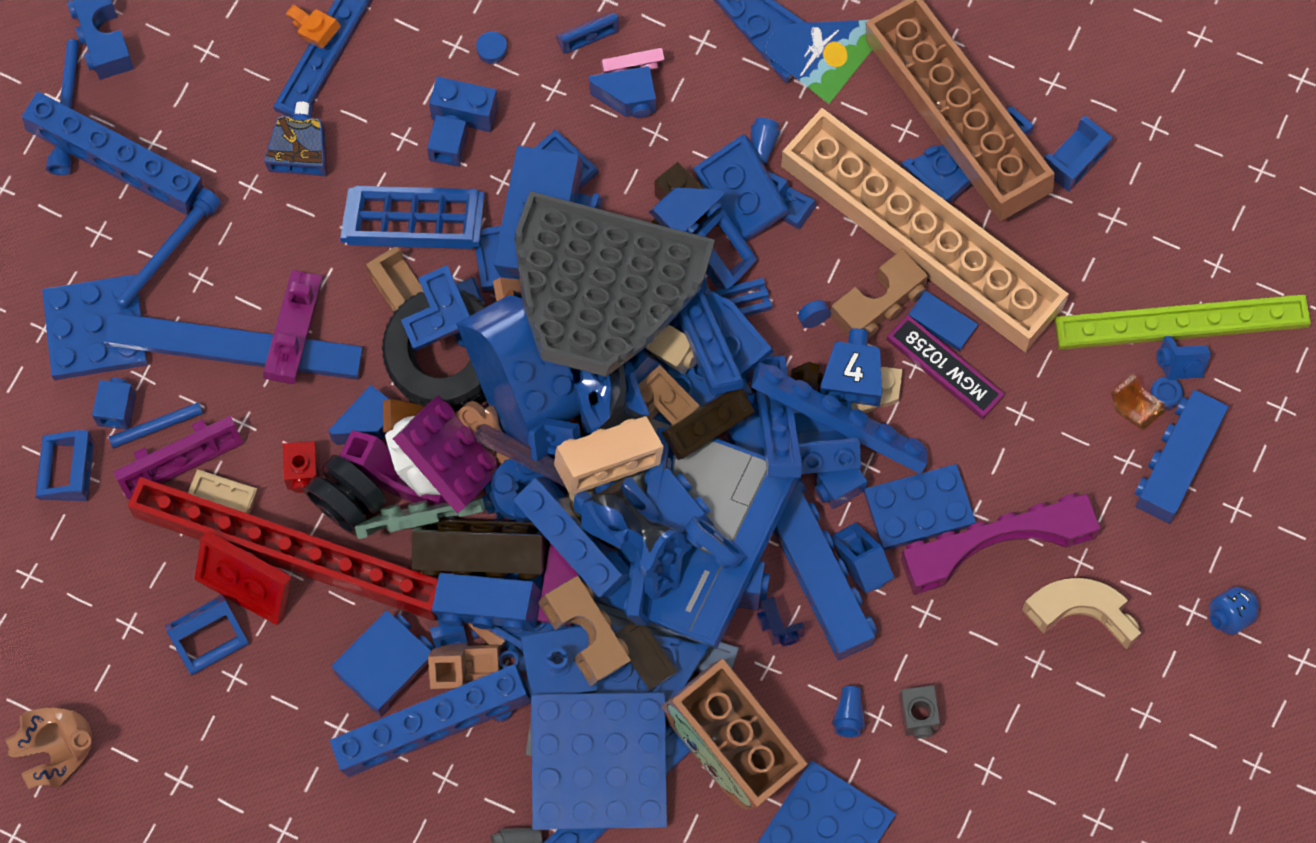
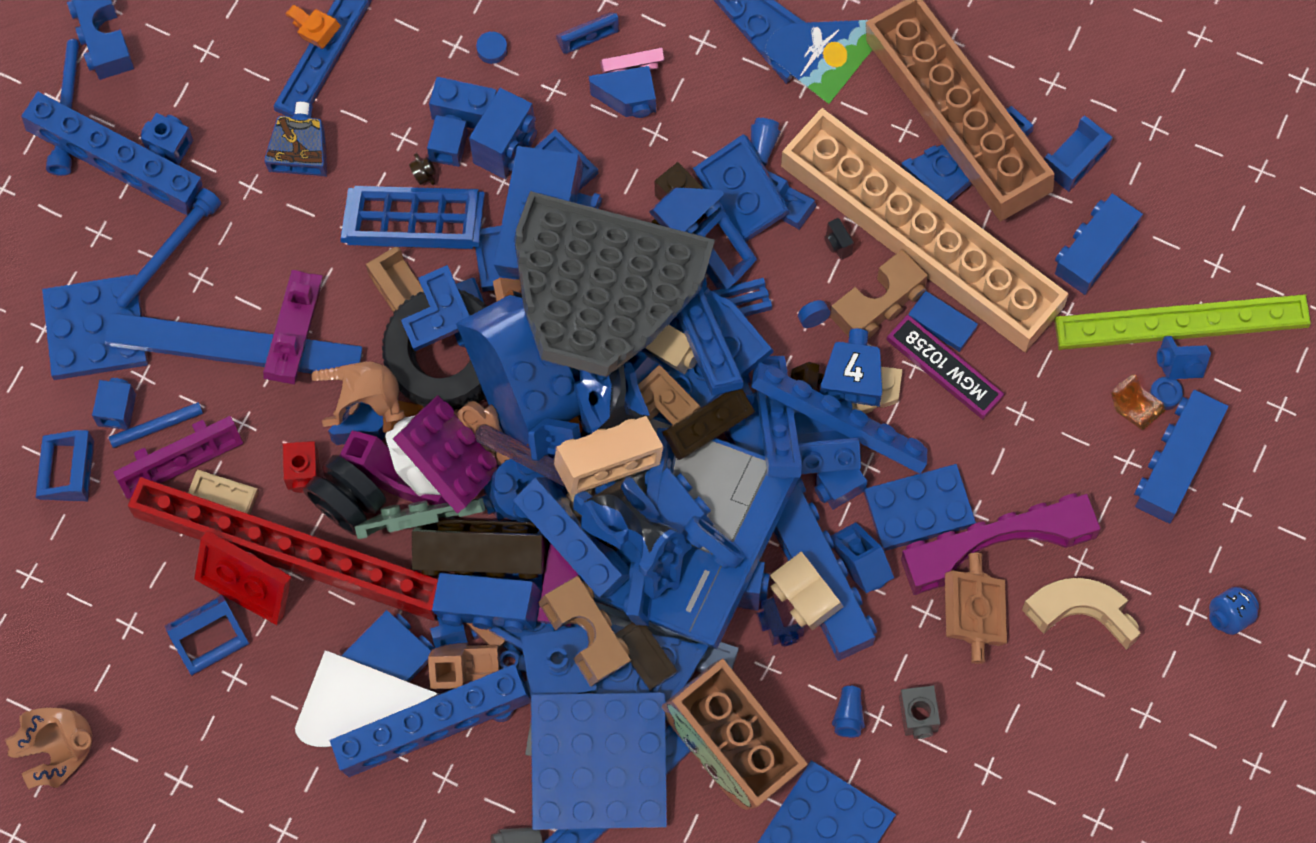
none -> blue brick [141,113,193,165]
none -> white sticker [295,650,438,747]
none -> nougat piece [312,361,405,427]
none -> dark brown plate [409,153,436,185]
none -> blue brick [469,88,537,179]
none -> tan brick [770,551,843,631]
none -> black plate [824,217,854,260]
none -> nougat plate [945,553,1007,664]
none -> blue brick [1055,193,1143,295]

